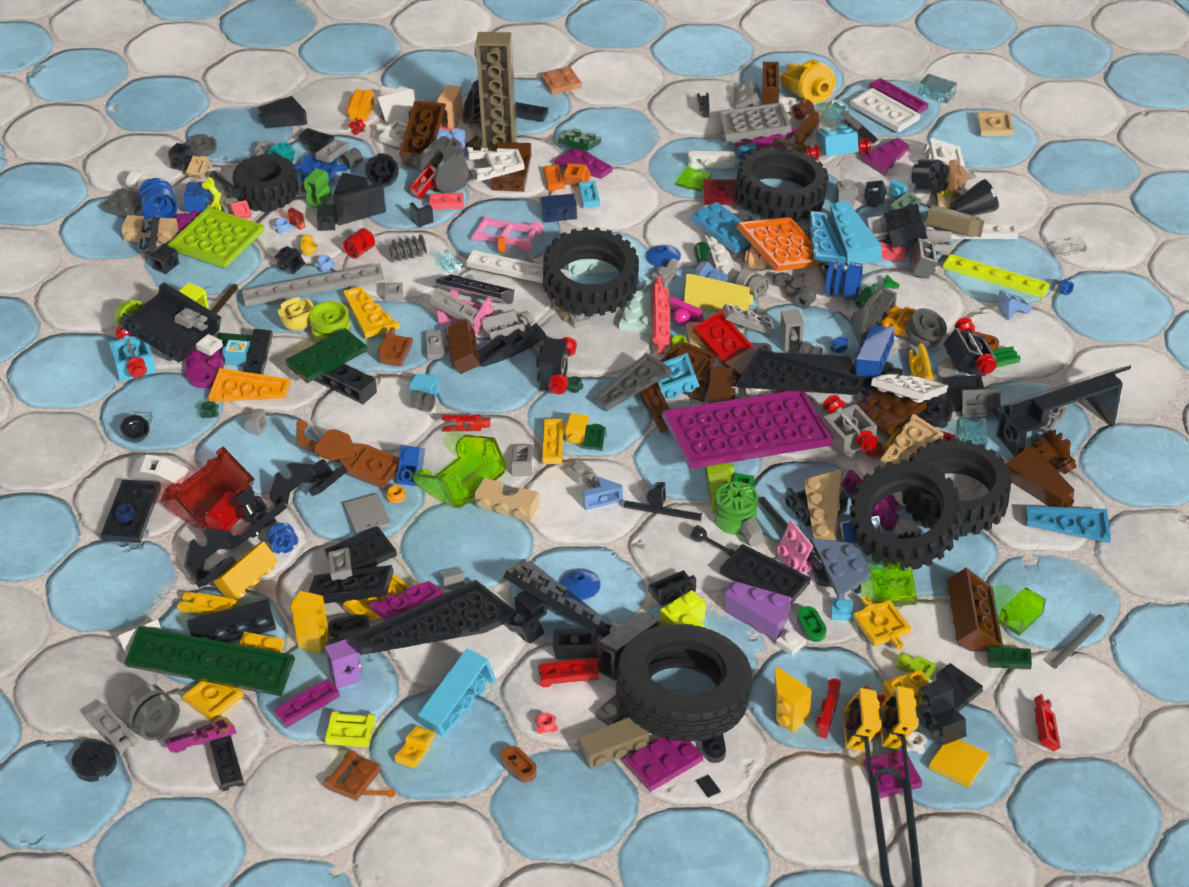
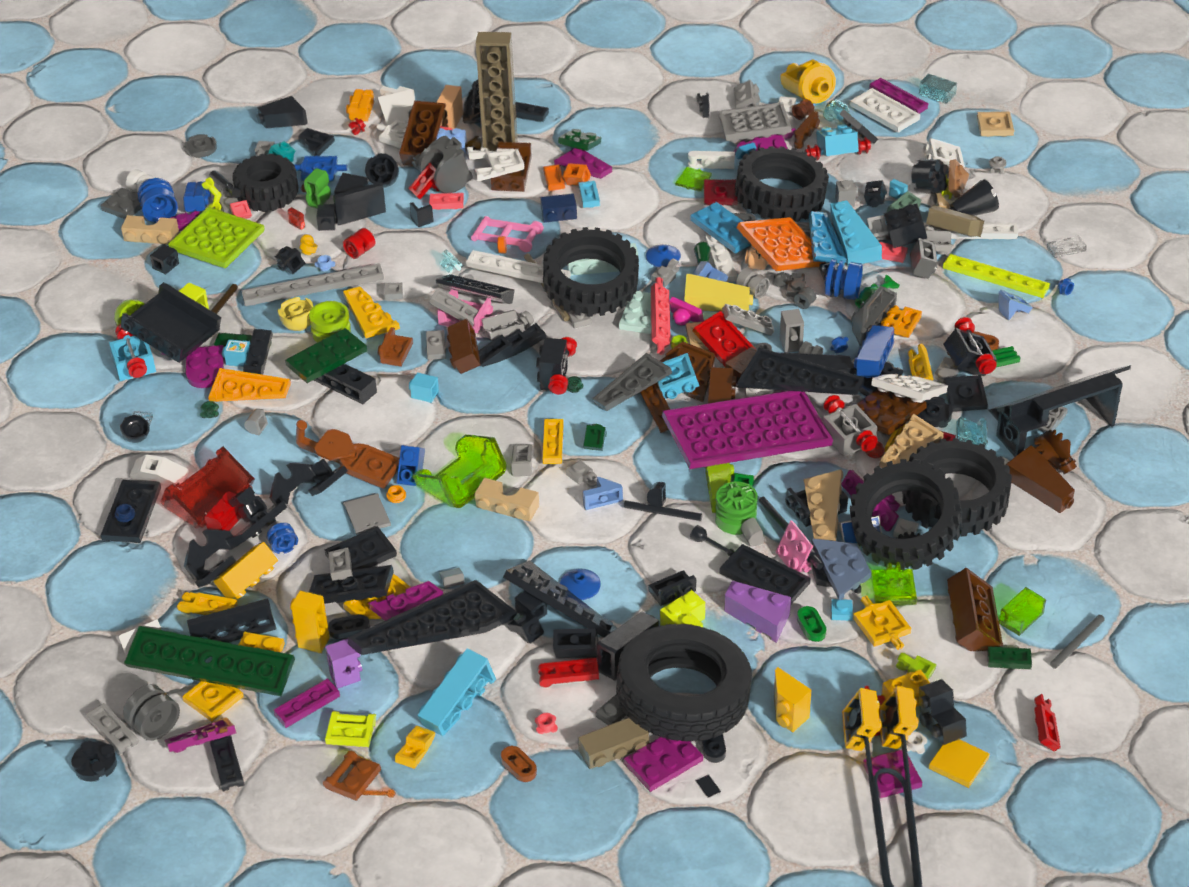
black plate [137,216,160,255] -> none
black brick [168,143,193,171] -> none
light grey plate [175,308,208,331] -> none
tan bracket [186,156,212,179] -> none
white plate [196,334,223,356] -> none
light blue plate [273,218,293,234] -> none
light grey plate [315,139,349,163] -> none
dark grey wheel [340,147,363,169] -> none
dark grey piece [389,234,427,262] -> none
dark grey wheel [411,390,435,412] -> none
red hinge [442,414,491,432] -> none
nougat plate [541,66,581,95] -> none
yellow brick [563,413,590,444] -> none
reddish brown brick [762,62,779,105] -> none
dark brown piece [773,137,807,152] -> none
white plate [776,629,806,656] -> none
red plate [816,678,841,739] -> none
magenta wing [861,137,909,176] -> none
dark grey wheel [905,308,947,348] -> none
black wing [936,663,983,712] -> none
dark grey plate [961,387,1001,418] -> none
dark azure wing [1025,506,1111,543] -> none
none -> light grey plate [989,156,1006,174]

